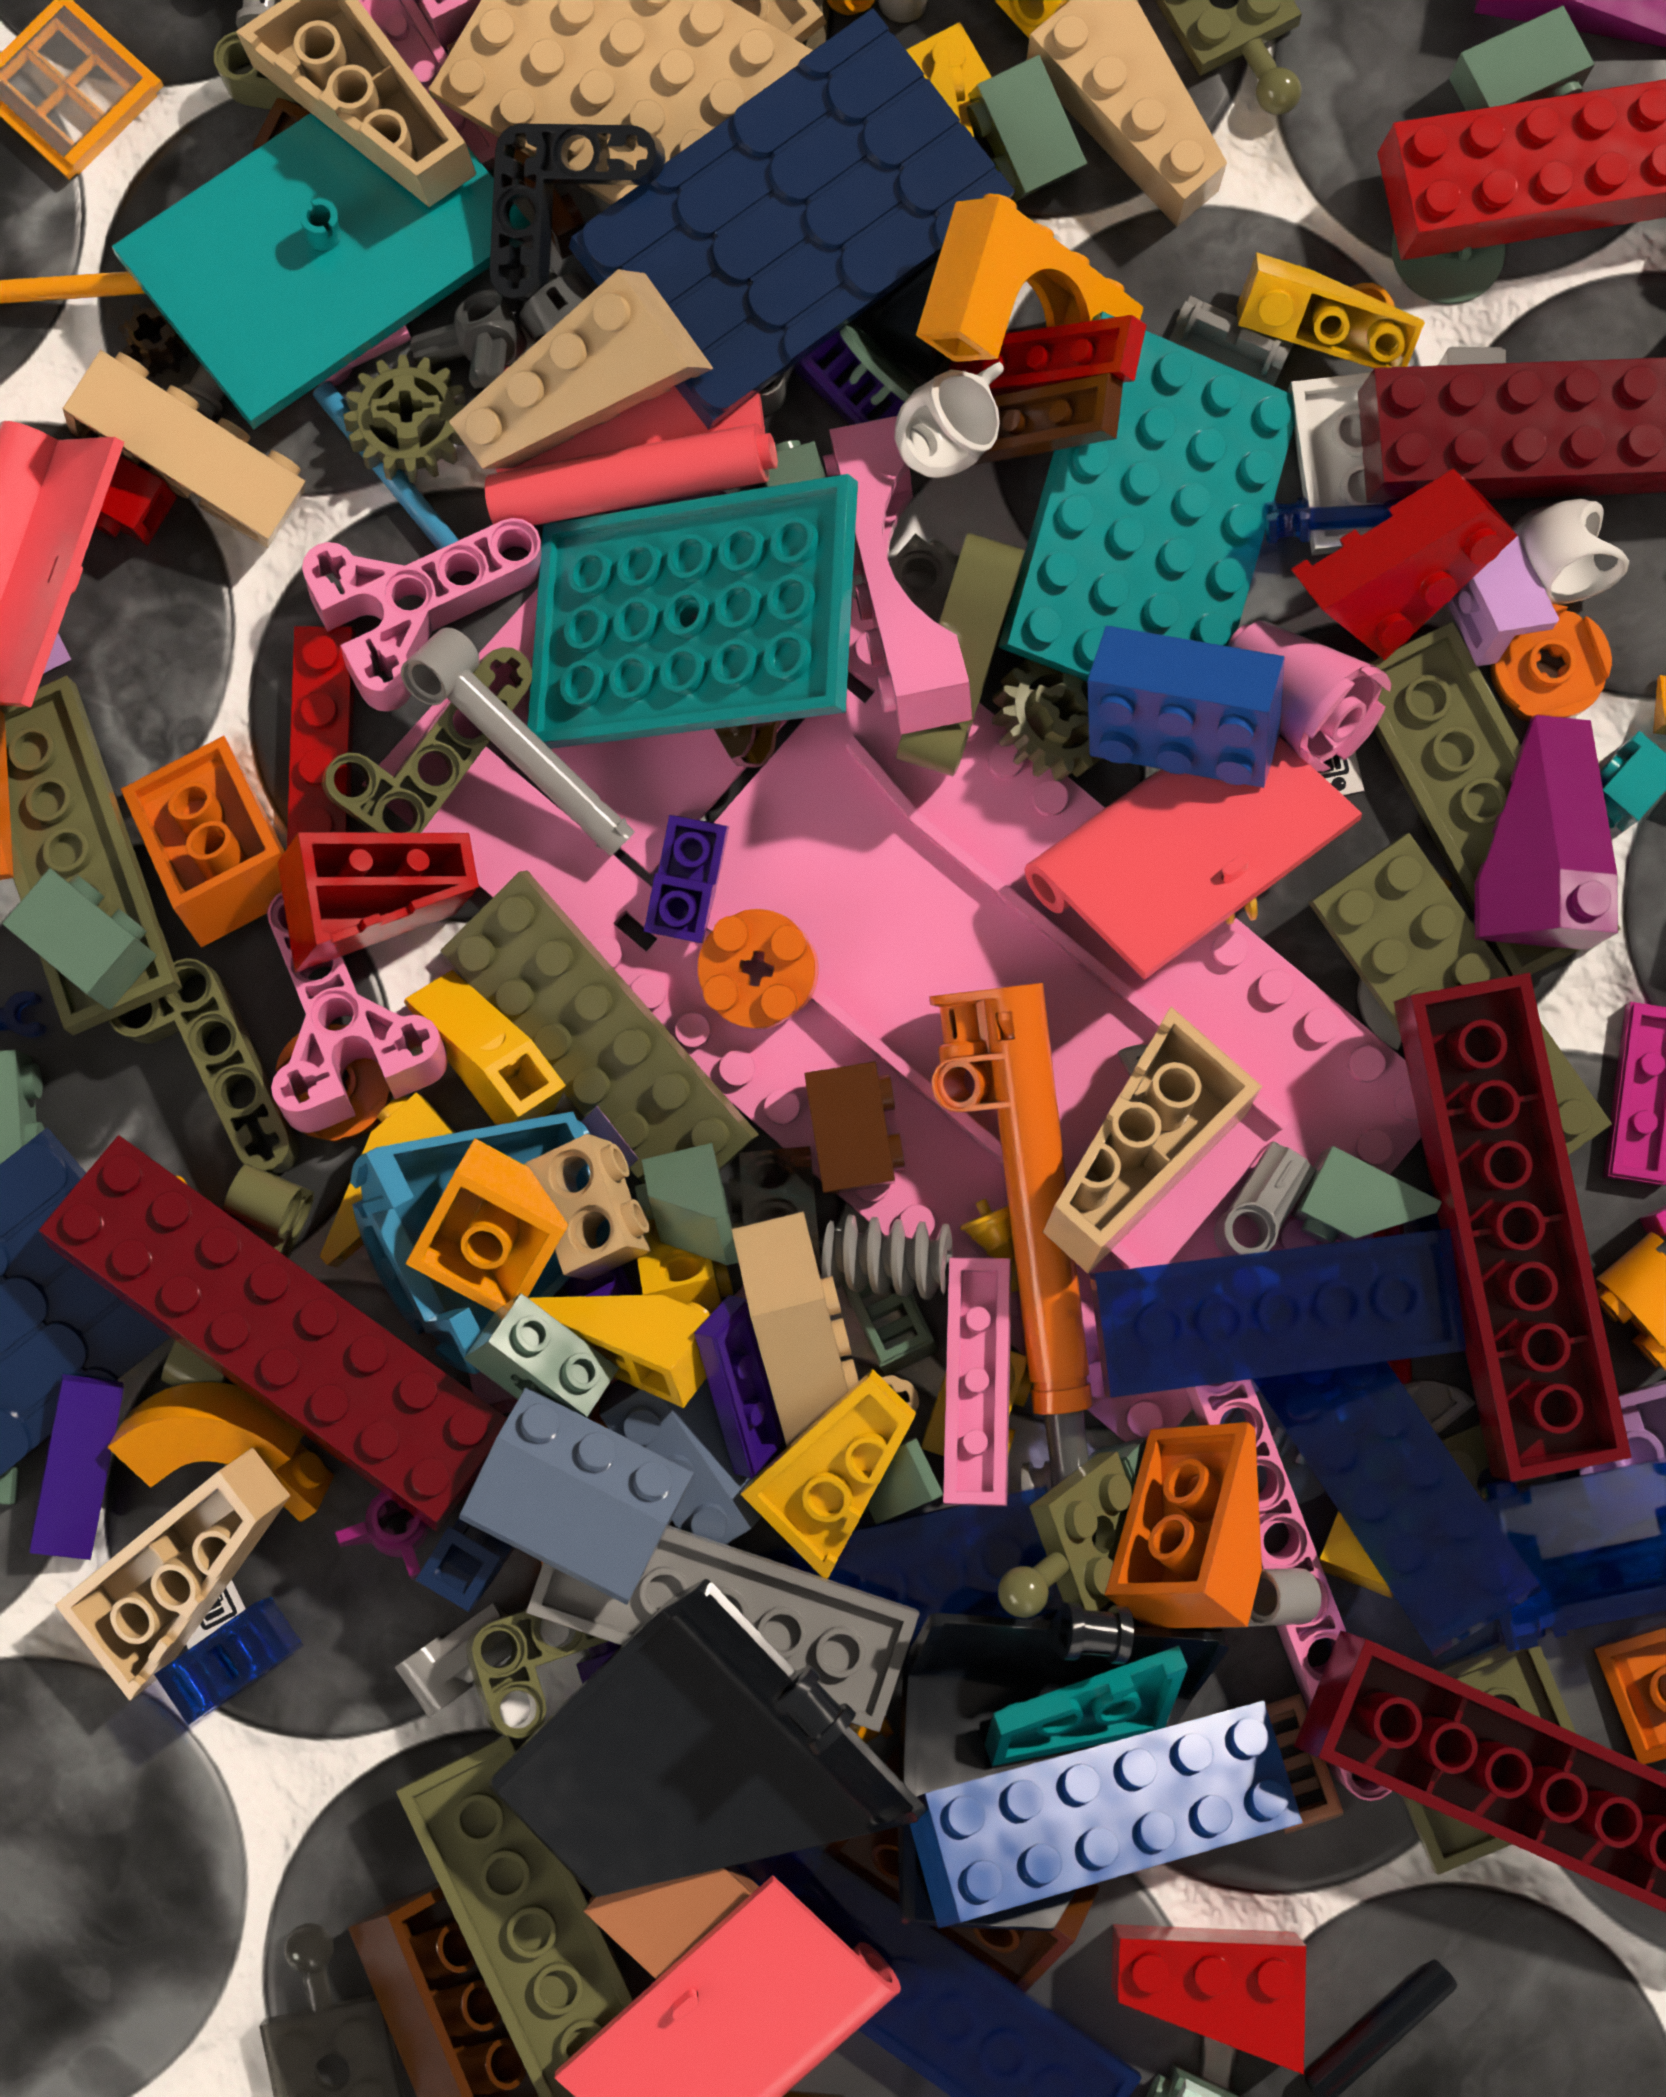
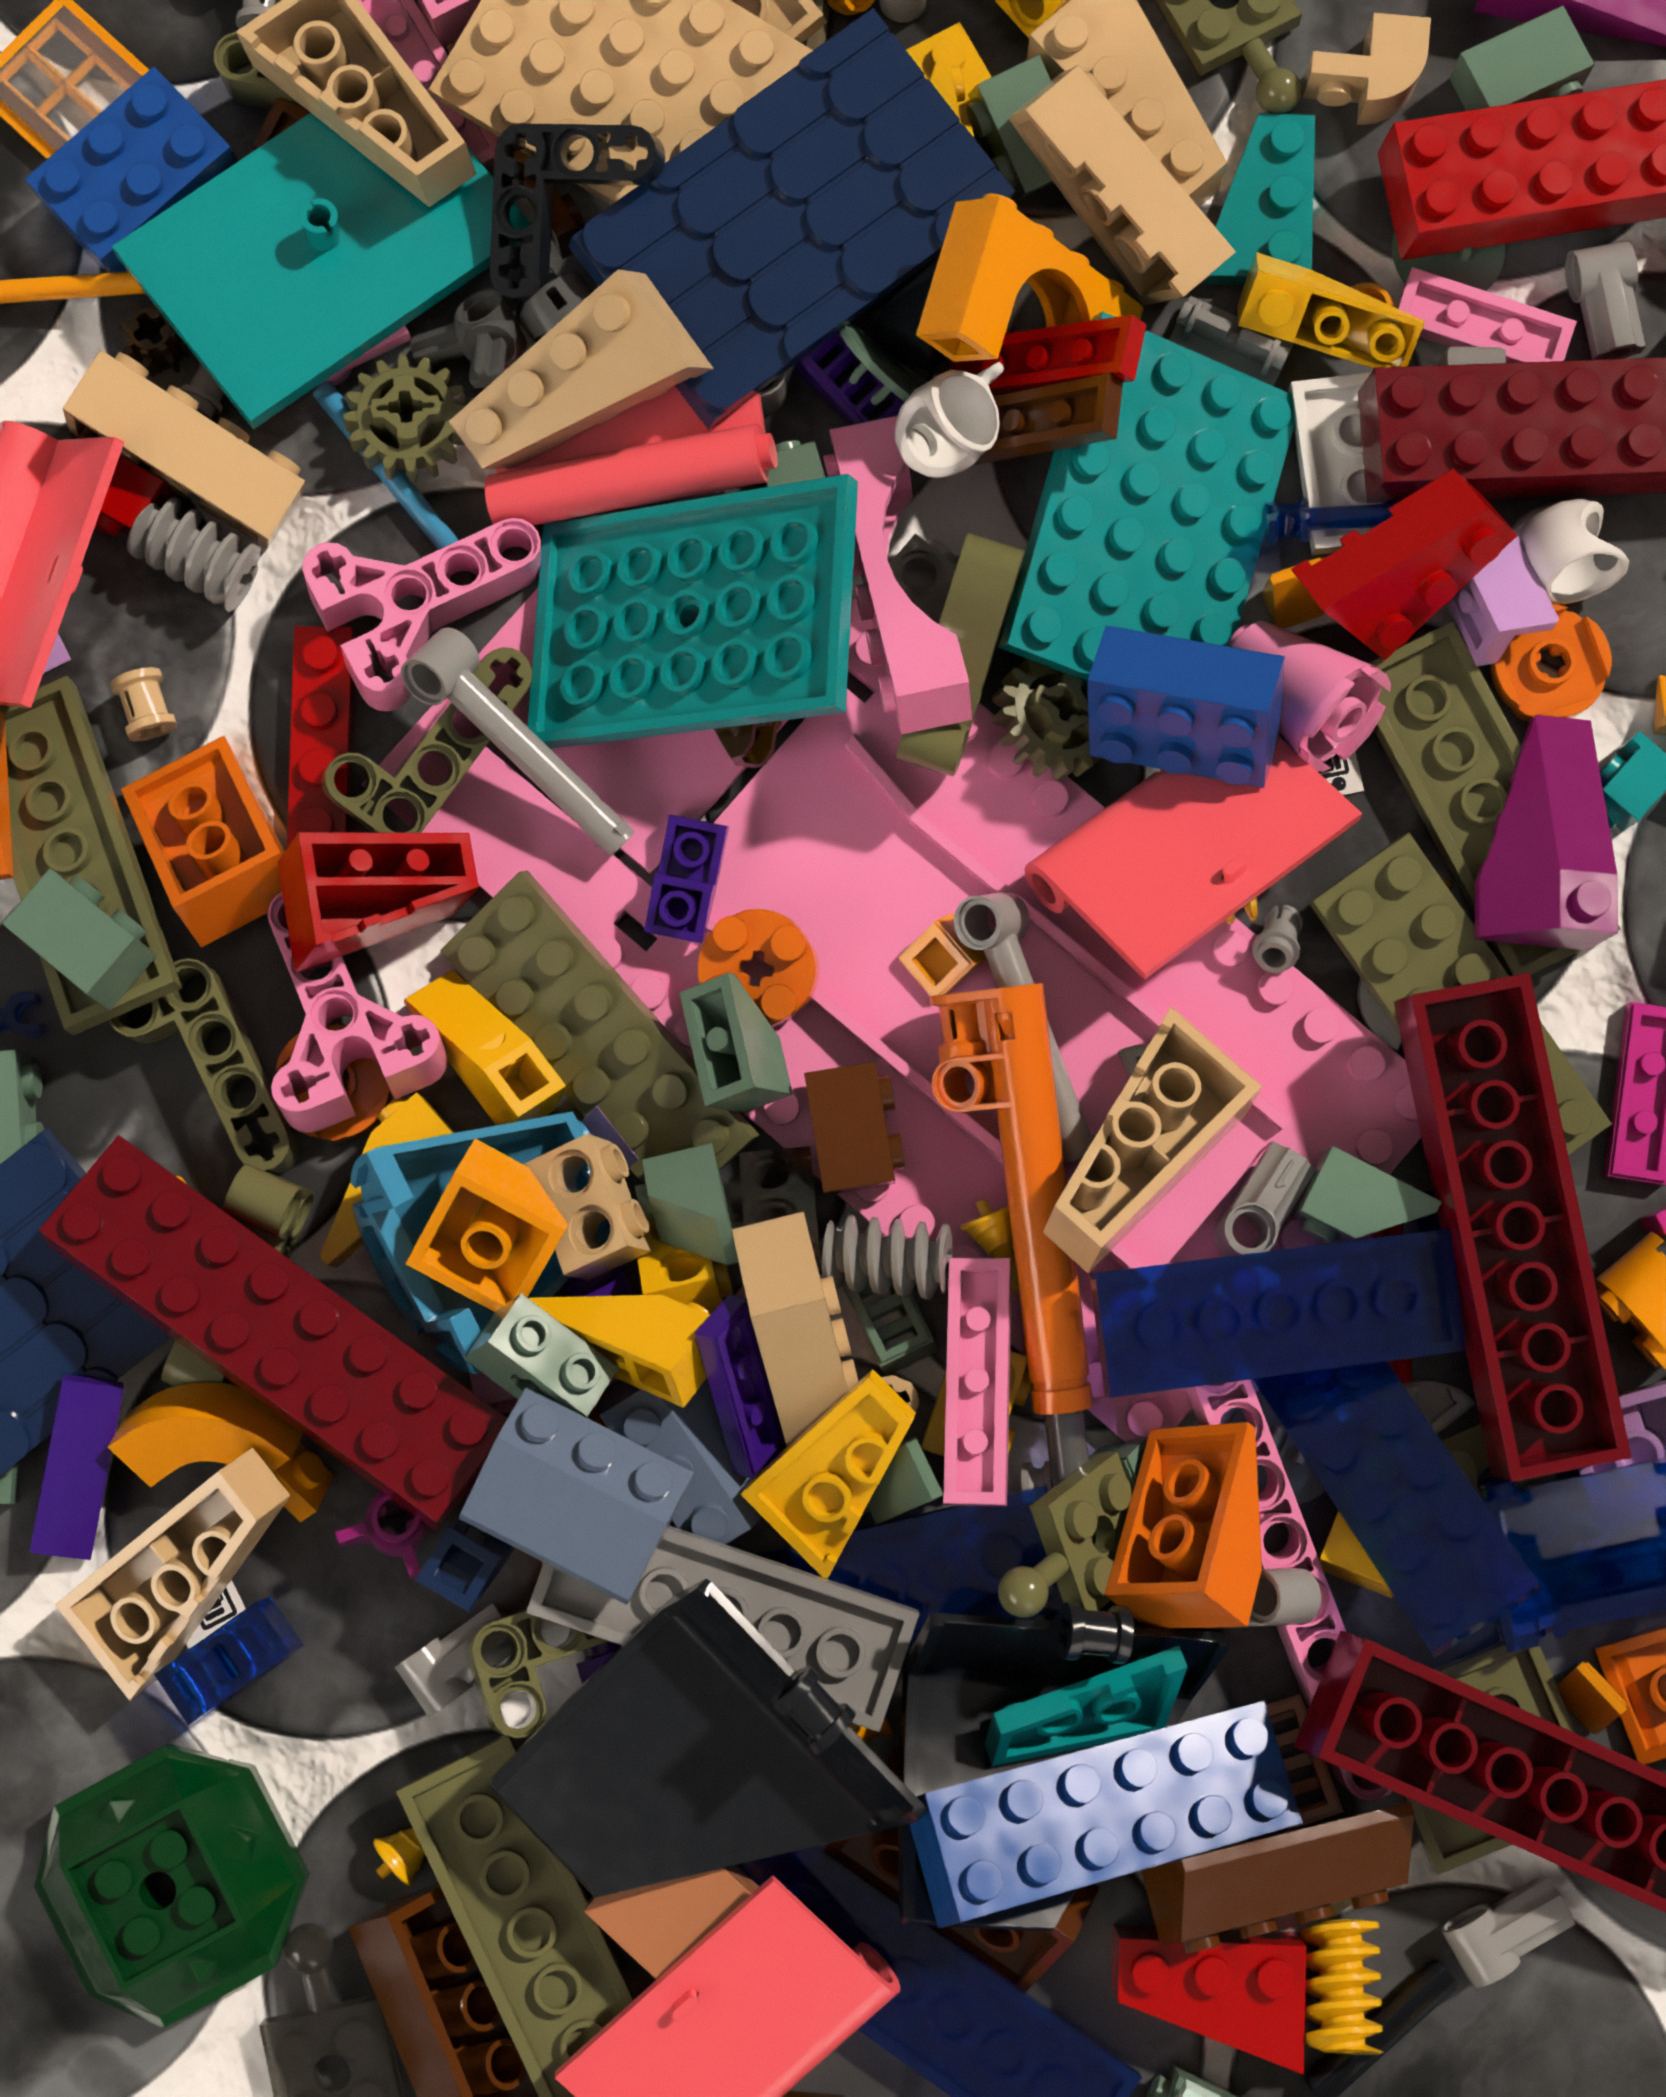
none -> blue brick [25,66,238,273]
none -> dark green piece [34,1743,310,2028]
none -> tan bush [110,667,177,742]
none -> light grey piece [127,497,261,613]
none -> yellow piece [373,1827,426,1886]
none -> sand green slope [679,972,793,1113]
none -> light orange slope [898,914,987,996]
none -> light grey piece [954,891,1097,1165]
none -> tan wedge [1008,65,1236,306]
none -> reddish brown slope [1141,1802,1414,1954]
none -> teal wing [1199,113,1315,285]
none -> light grey pin [1252,905,1303,973]
none -> light orange slope [1262,557,1326,629]
none -> yellow piece [1301,1919,1384,2055]
none -> tan brick [1302,12,1431,125]
none -> bright pink plate [1397,267,1577,363]
none -> light grey piece [1441,1874,1576,1988]
none -> light orange slope [1556,1661,1627,1734]
none -> light grey piece [1565,241,1646,360]

